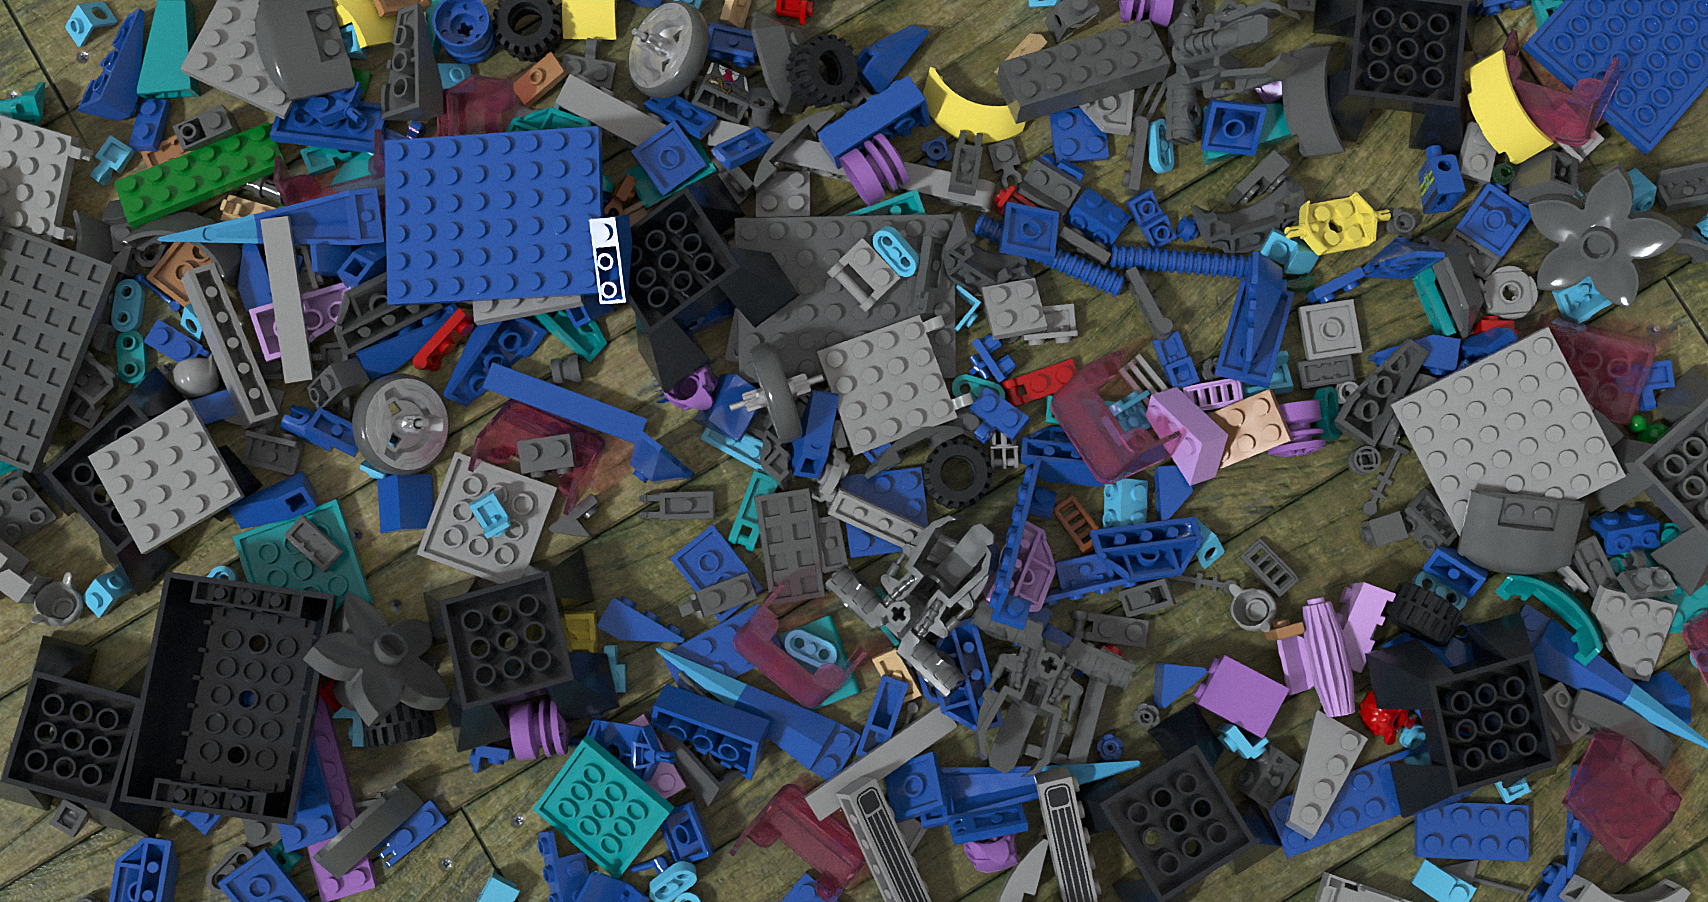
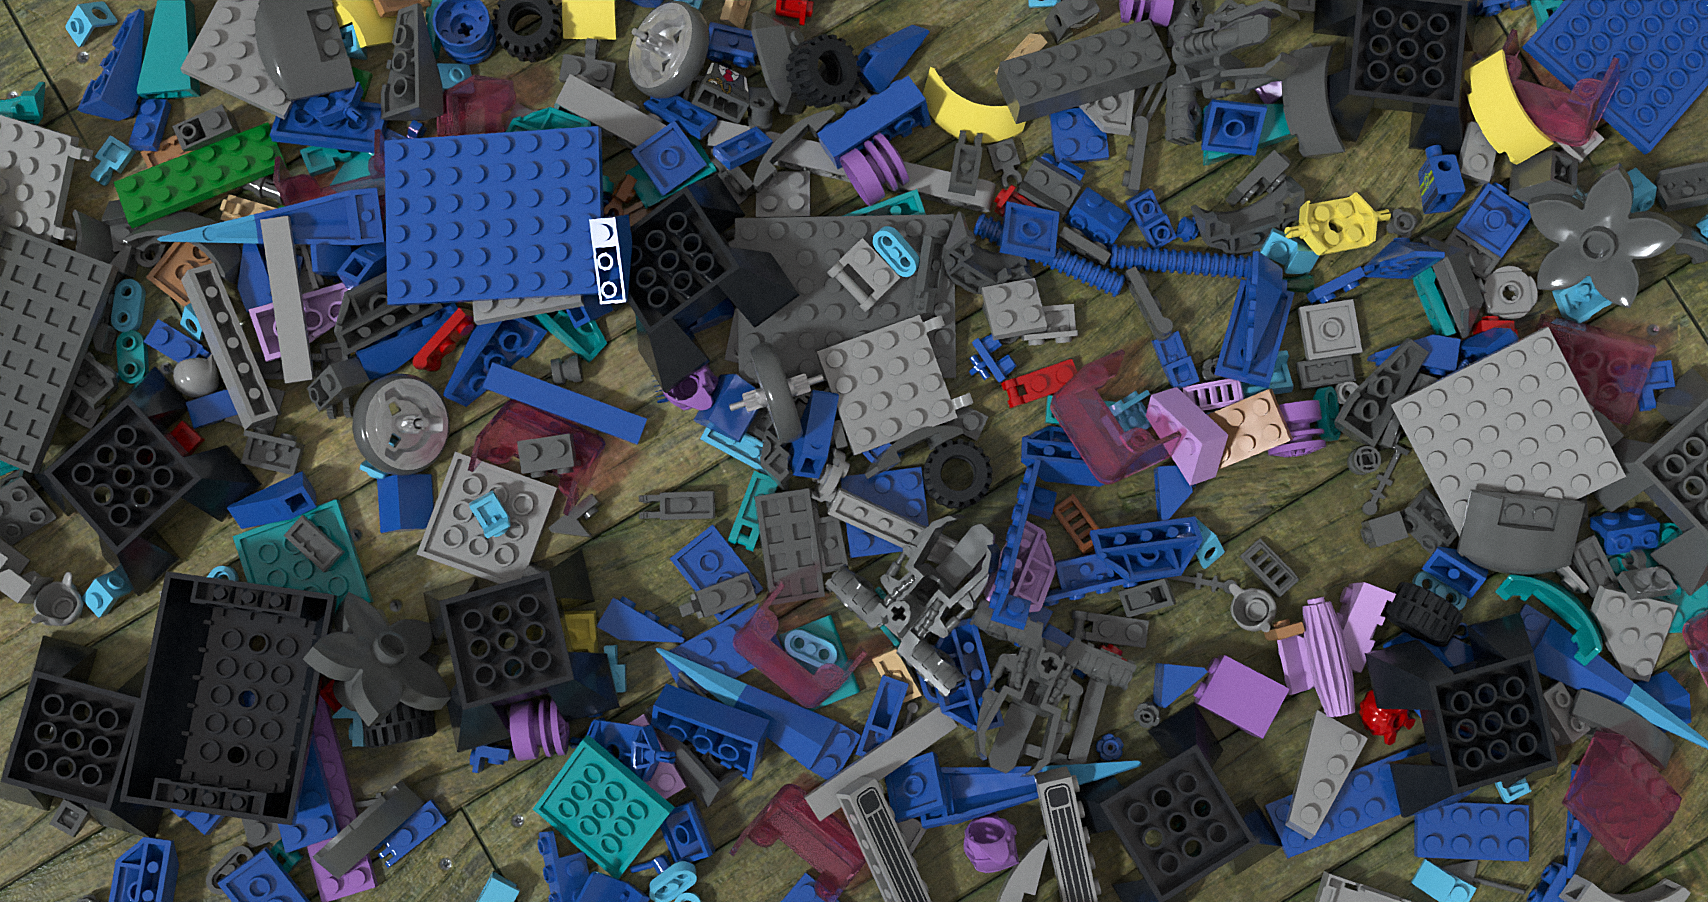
light grey plate [88,400,245,554] -> none
blue hinge [134,273,182,312] -> none
blue plate [280,404,359,457] -> none
medium nougat plate [511,52,568,108] -> none
blue wedge [630,429,696,484] -> none
blue plate [921,136,952,167] -> none
blue hinge [947,803,1028,844] -> none
teal plate [951,374,1005,405] -> none
medium azure bracket [955,285,981,334] -> none
blue plate [969,387,1030,444] -> none
light grey arm [989,432,1018,470] -> none
medium azure bracket [1103,478,1148,529] -> none
light grey tile [1118,354,1168,408] -> none
medium azure plate [1147,119,1174,174] -> none
medium azure bracket [1216,722,1269,759] -> none
dark grey bracket [1233,743,1300,811] -> none
medium azure plate [1399,723,1426,750] -> none
clear green pin [1489,163,1515,186] -> none
green animal [1627,414,1668,443] -> none

